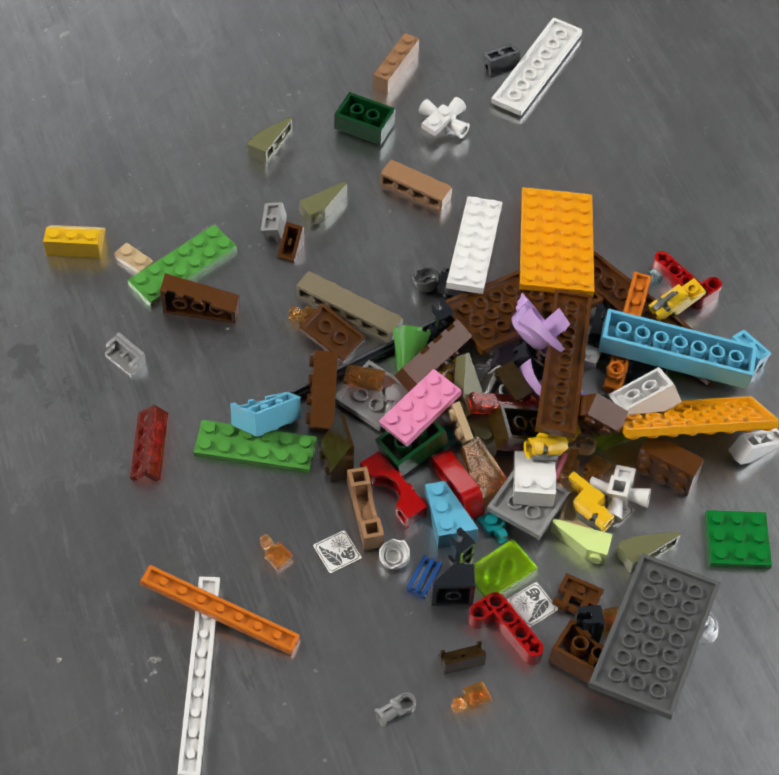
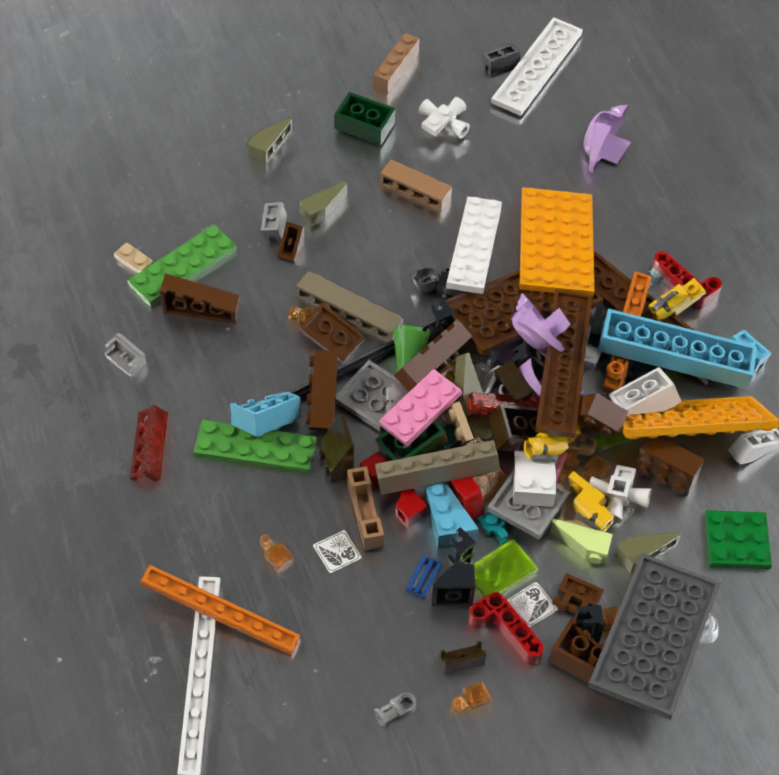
yellow slope [43,225,105,258] -> none
clear orange plate [344,364,385,391] -> none
white hair [379,538,410,570] -> none
none -> dark tan brick [375,440,499,495]
none -> lavender animal [583,104,631,173]

